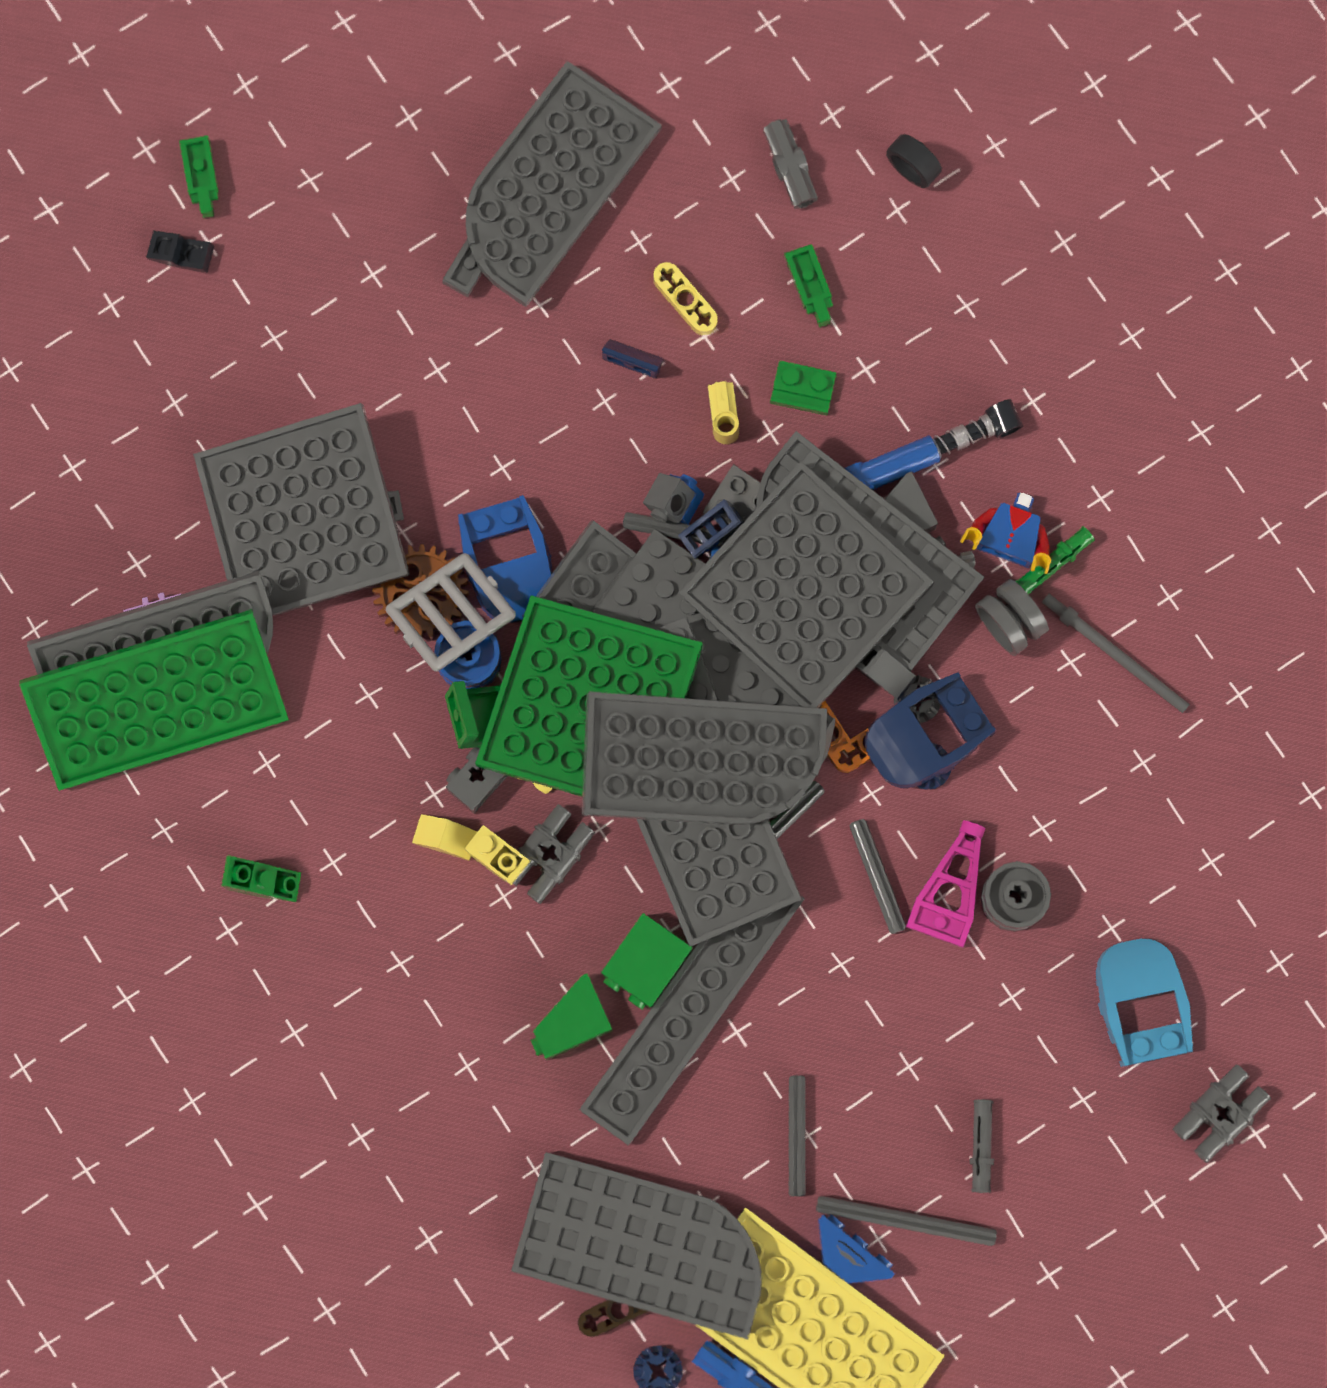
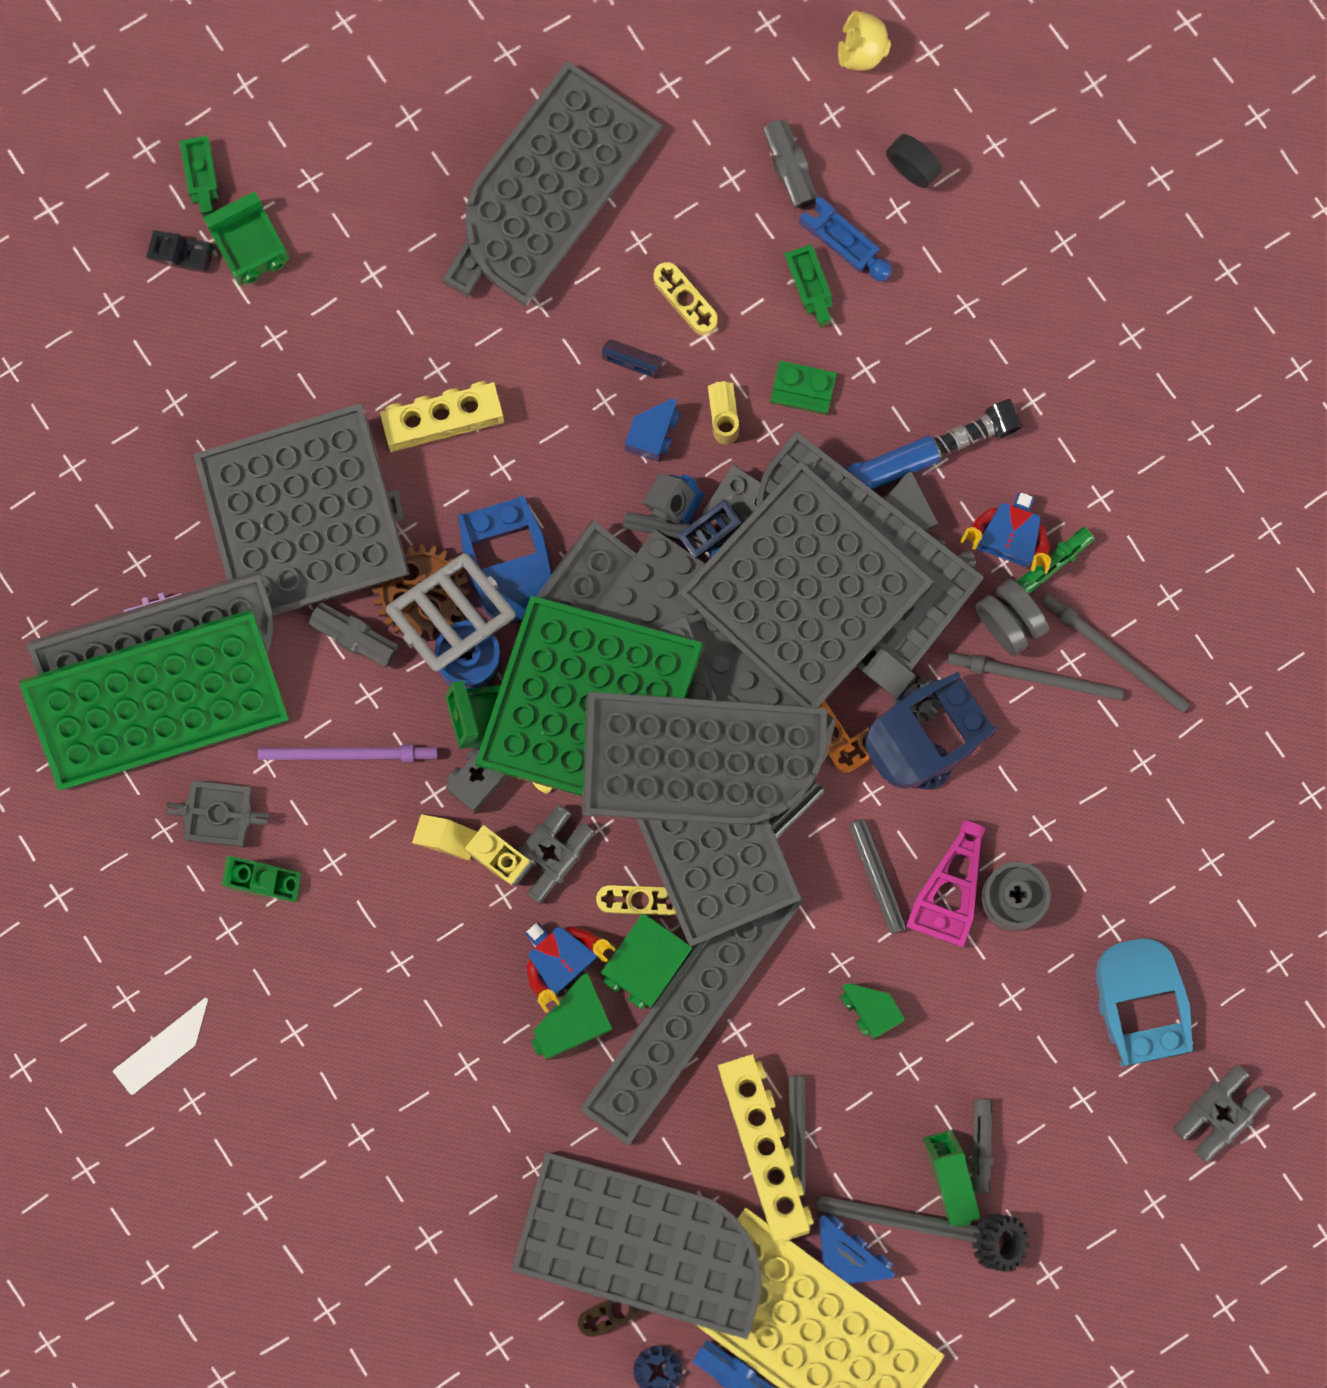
none -> white sticker [113,998,208,1095]
none -> dark grey plate [166,780,269,848]
none -> green panel [203,191,290,286]
none -> medium lavender bar [258,744,438,762]
none -> dark grey piece [308,602,399,668]
none -> light yellow brick [380,381,504,452]
none -> torso [525,922,615,1012]
none -> light yellow beam [596,885,676,916]
none -> blue slope [625,398,681,462]
none -> light yellow brick [718,1054,813,1244]
none -> blue plate [799,197,892,281]
none -> light yellow cylinder [838,11,891,71]
none -> green slope [840,983,905,1040]
none -> green slope [922,1129,980,1227]
none -> dark grey bar [946,652,1124,701]
none -> black tyre [972,1214,1029,1272]

